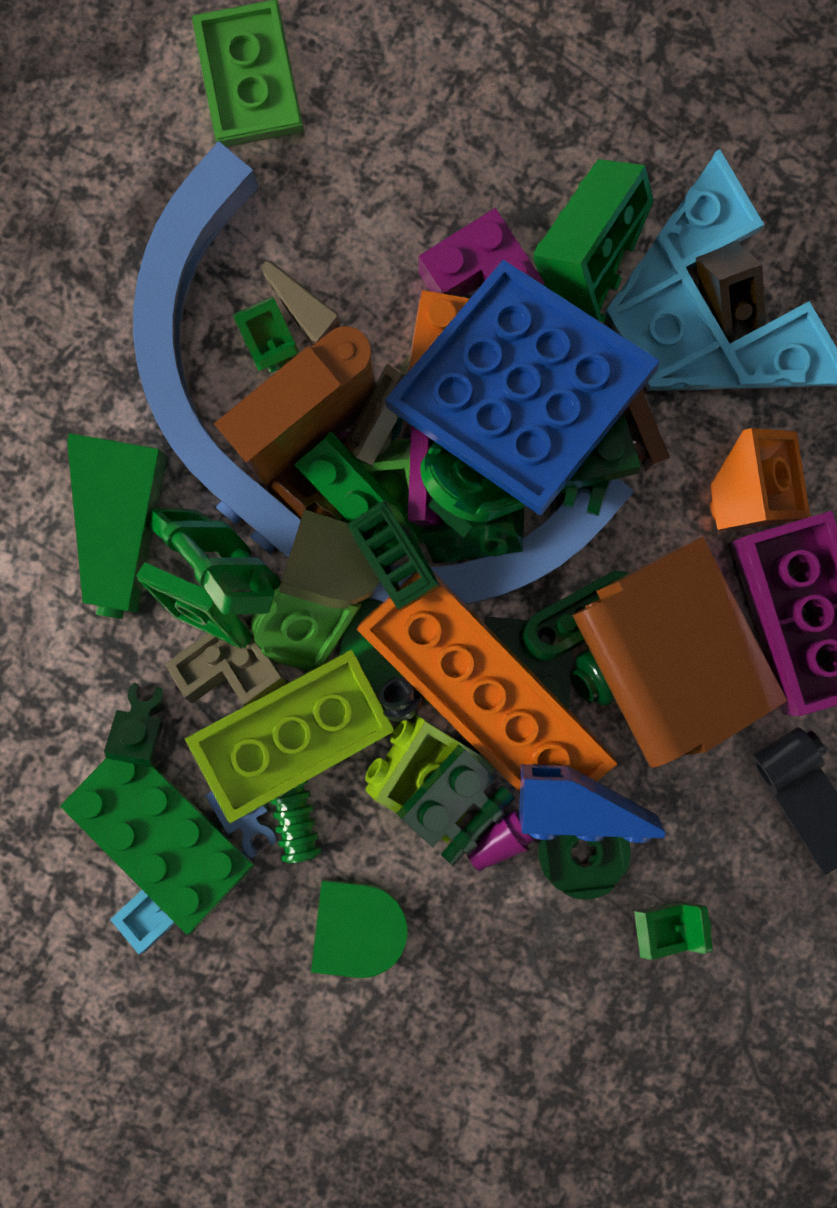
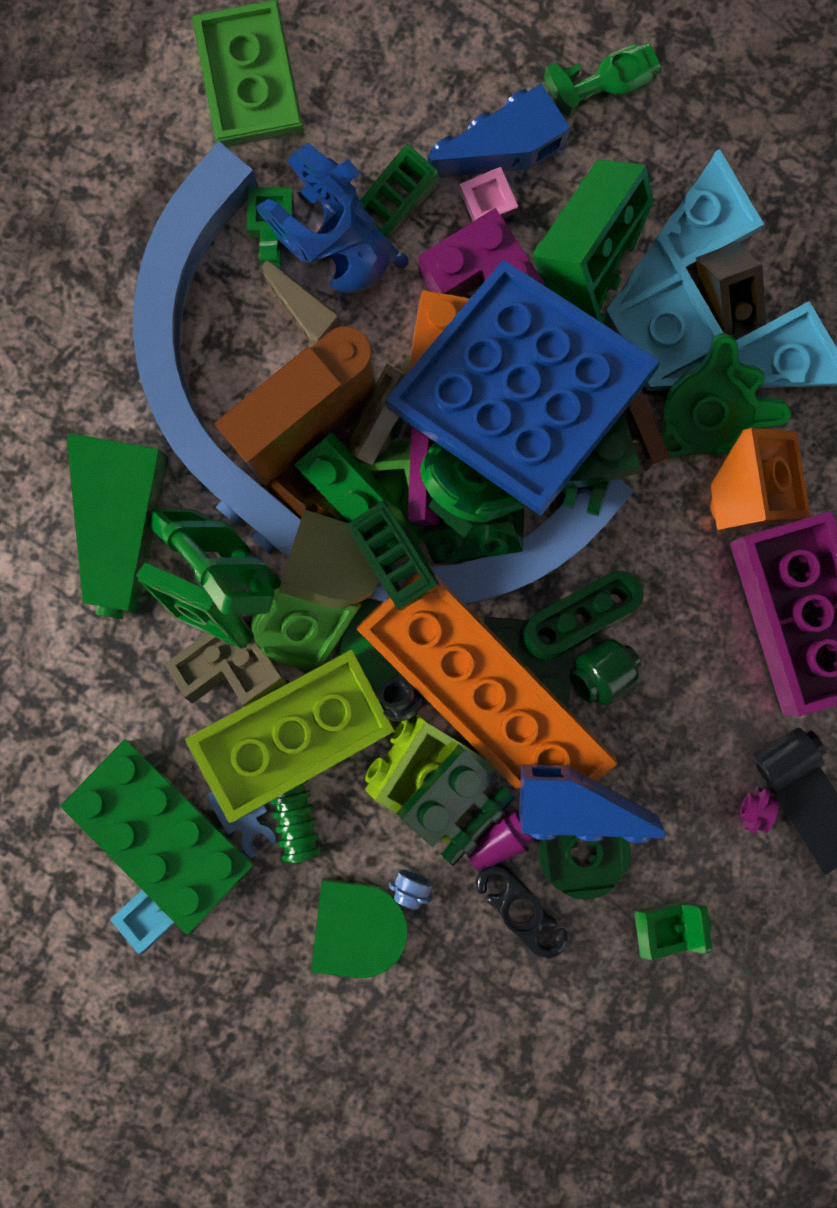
dark green plate [104,683,164,767] -> none
green bracket [233,296,299,372] -> none
dark orange piece [572,537,787,768] -> none
none -> green plate [247,187,294,268]
none -> blue helmet [256,143,409,294]
none -> green slope [360,144,440,239]
none -> medium blue plate [389,869,433,909]
none -> blue slope [427,84,571,177]
none -> bright pink plate [459,167,518,221]
none -> black piece [475,864,568,959]
none -> green piece [544,42,661,118]
none -> green tile [659,333,791,458]
none -> magenta plate [740,787,779,833]

